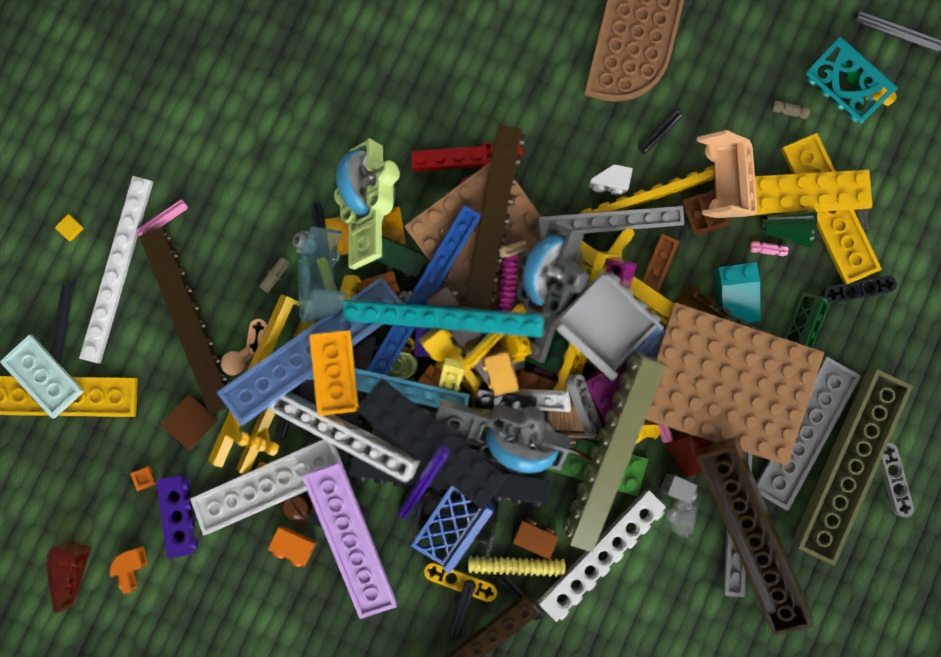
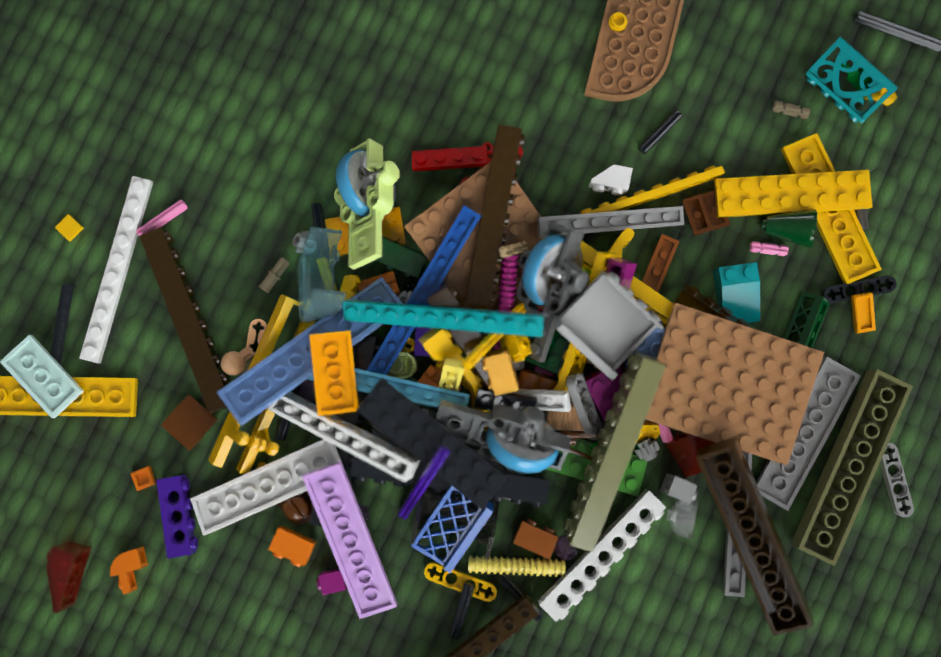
light nougat windscreen [697,130,757,218] -> none
none -> magenta brick [317,568,347,595]
none -> clear purple gear [554,535,577,560]
none -> yellow plate [608,12,627,32]
none -> light grey gear [634,438,660,462]
none -> light orange tile [851,292,876,334]

